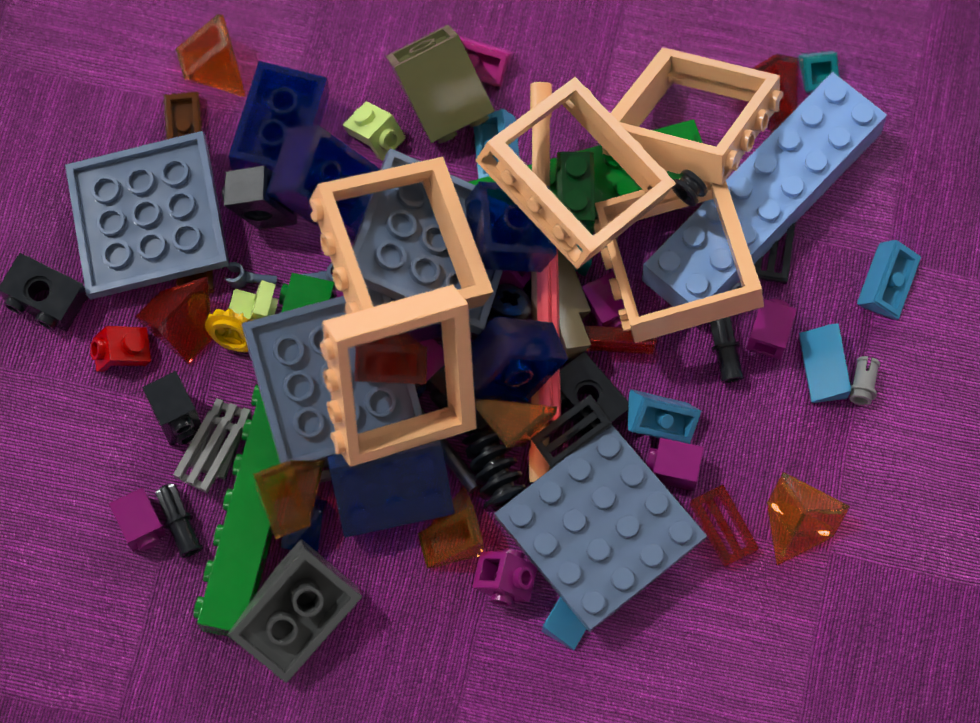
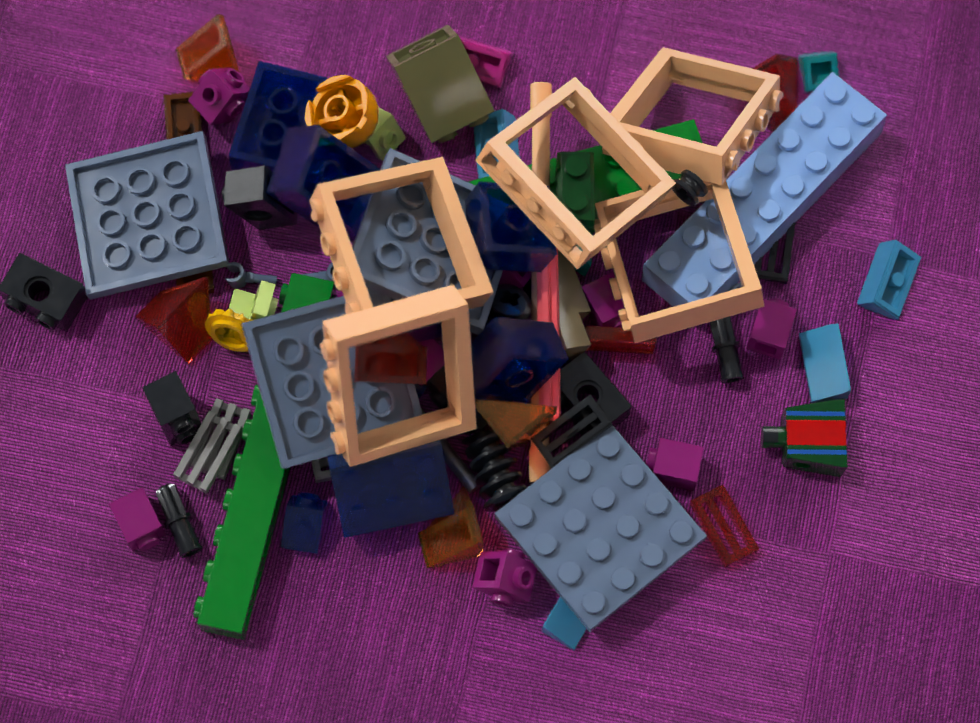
red bracket [90,326,151,372] -> none
dark grey slope [228,539,362,683] -> none
clear orange slope [253,460,325,539] -> none
dark azure slope [628,389,702,444] -> none
clear orange slope [767,472,850,565] -> none
light grey pin [850,356,880,405] -> none
none -> magenta brick [188,68,253,125]
none -> light orange cylinder [305,74,379,150]
none -> torso [761,399,847,477]

